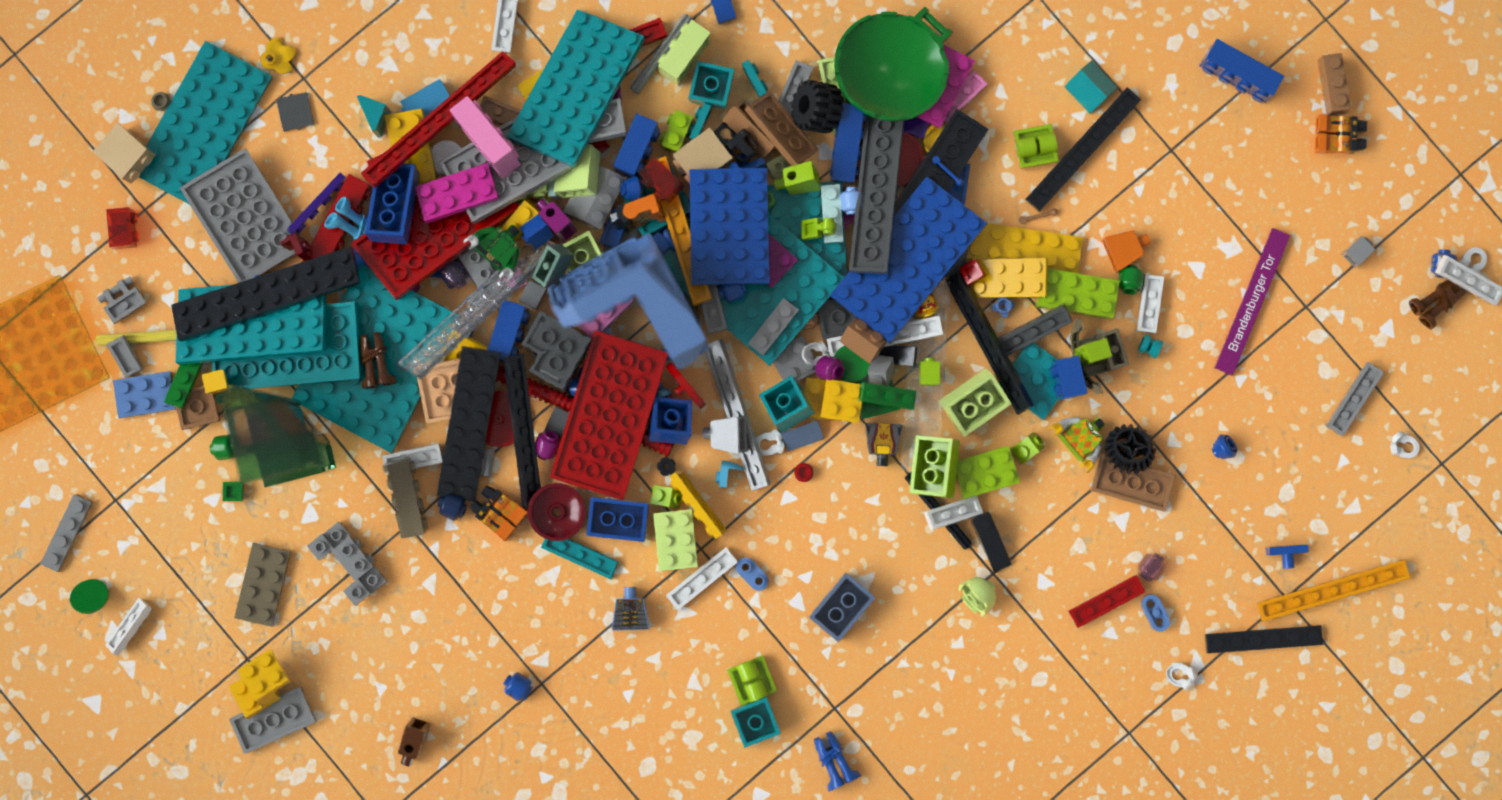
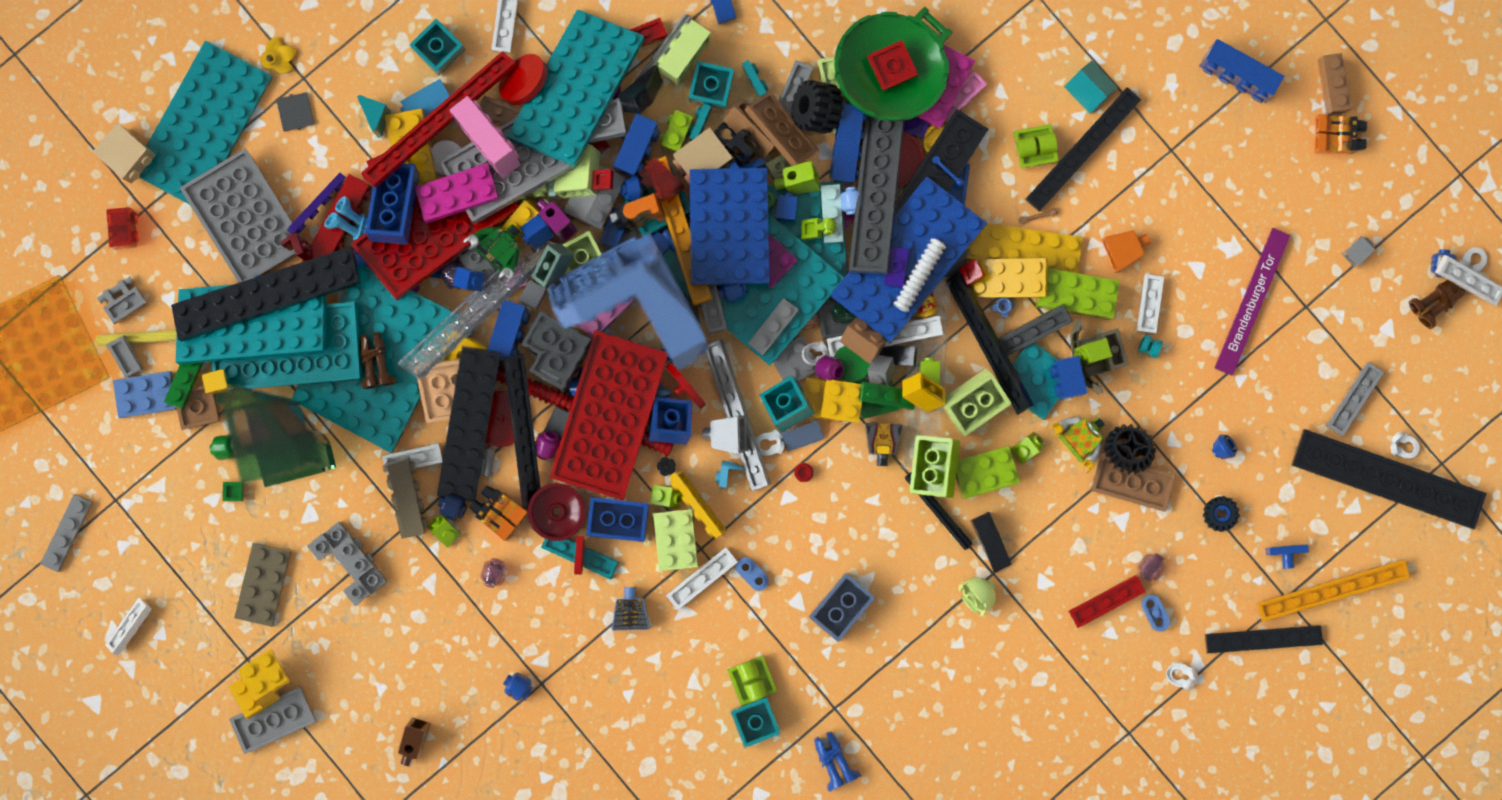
green piece [70,579,109,614] -> none
dark tan plate [151,92,171,111] -> none
white plate [924,495,983,531] -> none
green head [1118,265,1144,295] -> none
none -> teal brick [409,18,466,76]
none -> lime bracket [428,515,461,548]
none -> blue brick [453,267,486,292]
none -> head [480,558,508,588]
none -> red piece [499,54,548,105]
none -> red tile [574,536,585,575]
none -> red plate [592,169,614,191]
none -> black slope [618,65,663,114]
none -> blue brick [776,193,798,222]
none -> clear green arm [831,304,857,323]
none -> red plate [867,40,918,91]
none -> dark purple plate [884,247,909,288]
none -> white piece [894,239,946,312]
none -> yellow brick [902,372,946,413]
none -> black bush [1203,496,1240,532]
none -> black plate [1291,429,1487,530]

